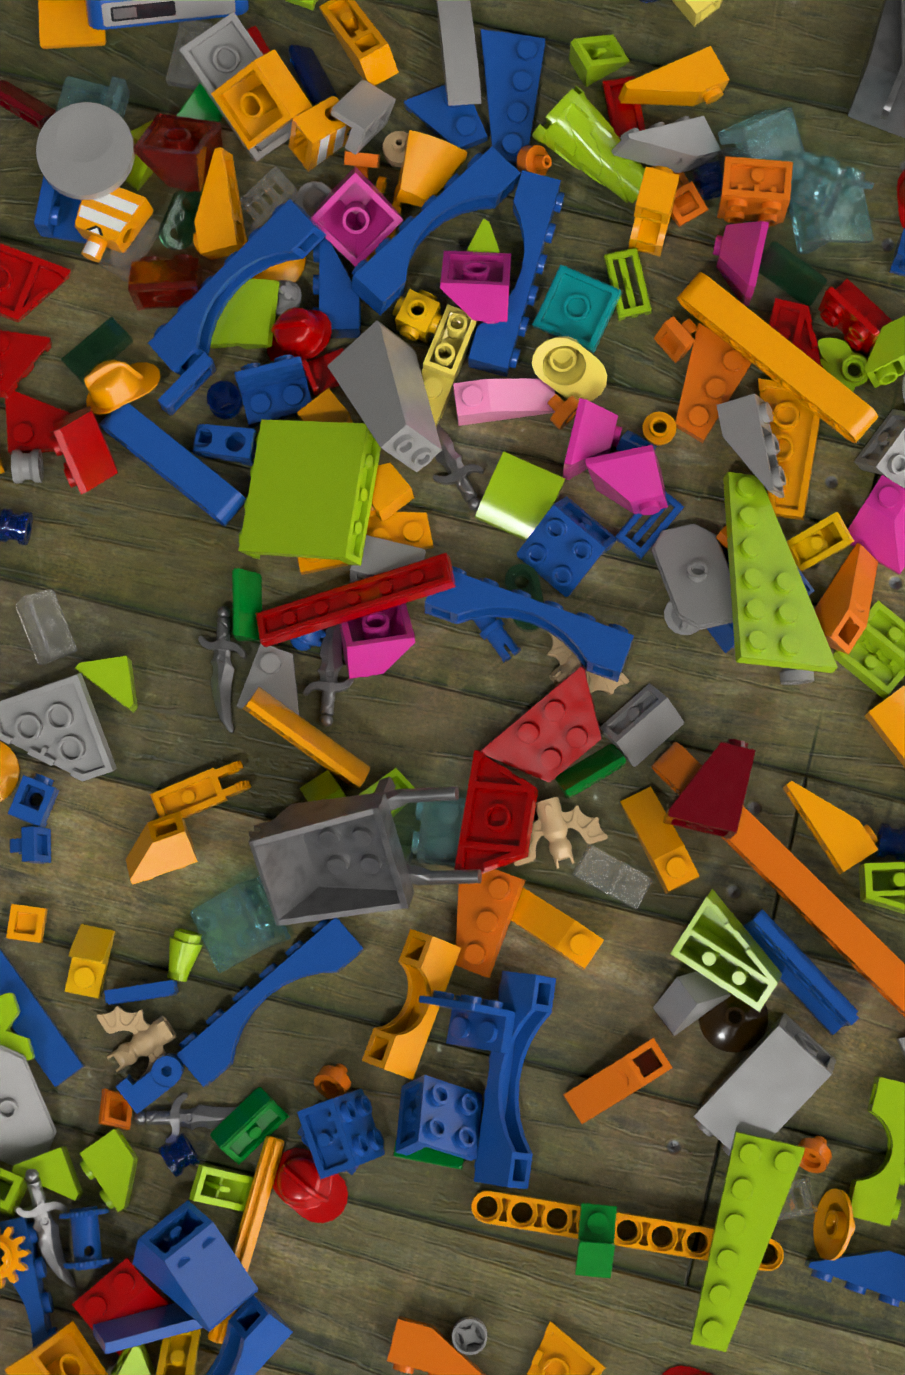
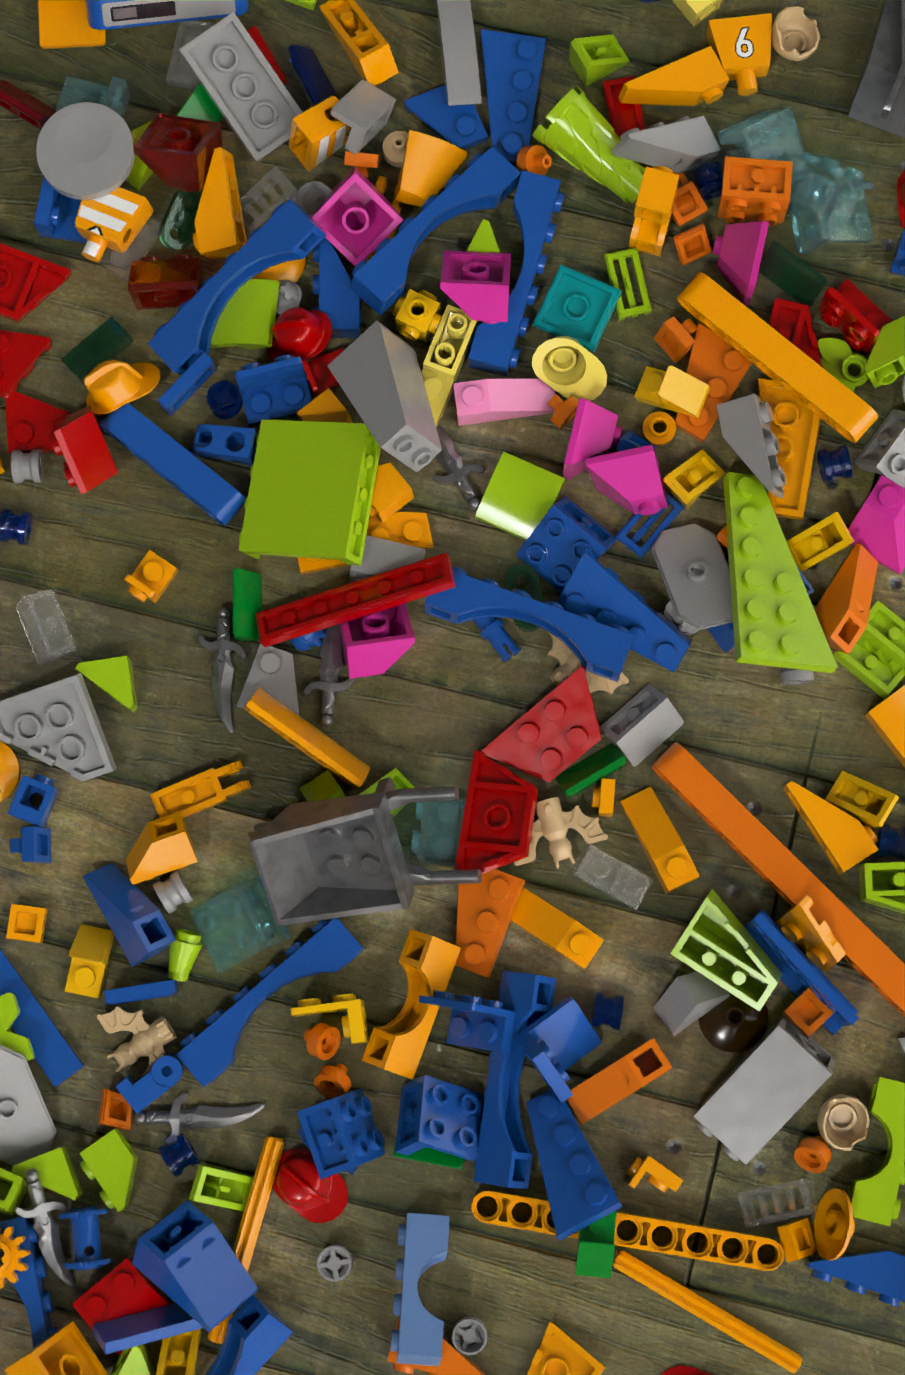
green slope [210,1087,289,1165] -> none
light orange slope [211,49,312,150] -> none
dark red slope [663,739,756,839] -> none
lime wing [690,1131,805,1352] -> none
none -> blue slope [83,863,176,967]
none -> light orange bracket [124,550,179,604]
none -> light grey wheel [152,870,194,914]
none -> yellow bracket [290,993,369,1044]
none -> orange tile [304,1023,341,1060]
none -> light grey wheel [317,1244,353,1282]
none -> medium blue arch [390,1213,450,1366]
none -> blue bracket [514,996,601,1103]
none -> blue wing [526,1089,622,1241]
none -> blue wing [557,547,692,672]
none -> light orange plate [592,778,615,817]
none -> clear blue wheel [592,992,624,1030]
none -> light orange axle [613,1250,803,1373]
none -> light orange bracket [626,1154,684,1193]
none -> yellow slope [634,365,710,418]
none -> yellow slope [663,449,726,509]
none -> orange slope [673,223,712,266]
none -> light orange torso [706,13,772,96]
none -> tan hair [771,6,820,61]
none -> light orange wing [776,895,846,972]
none -> light orange plate [777,1218,817,1262]
none -> orange tile [783,988,833,1039]
none -> tan hair [816,1094,870,1151]
none -> clear blue wheel [817,445,852,483]
none -> yellow slope [825,770,899,828]

